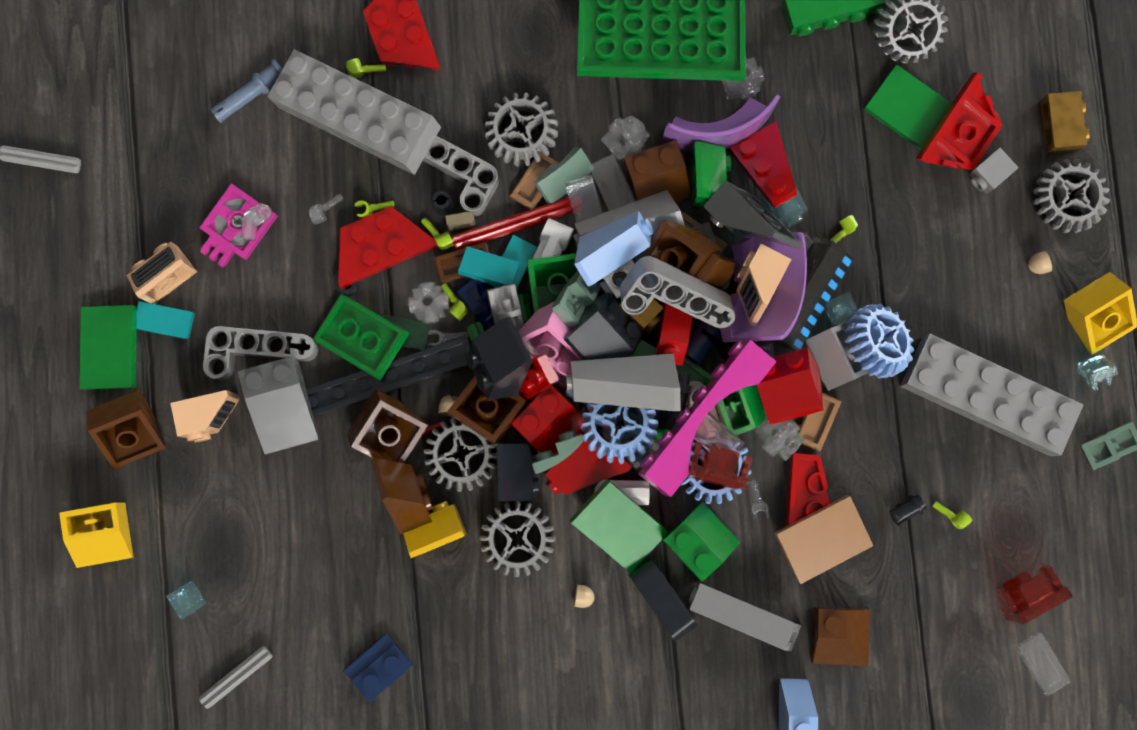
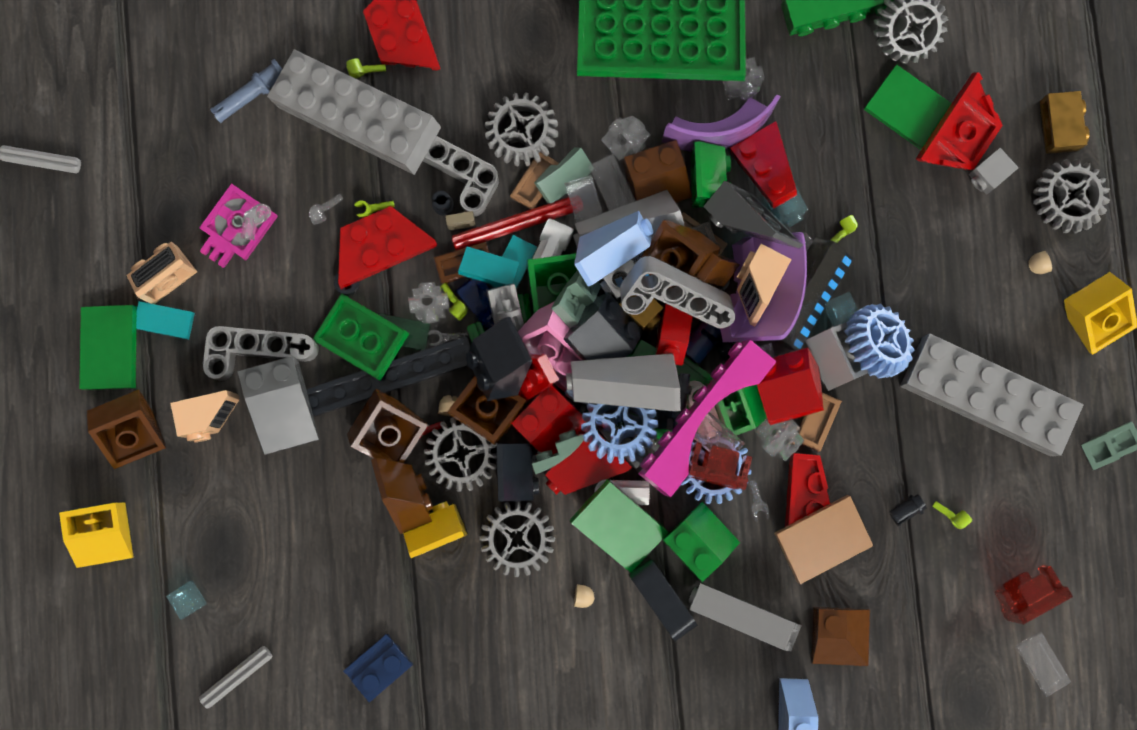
lime hand [421,218,453,250] -> none
clear light blue tile [1077,354,1118,391] -> none

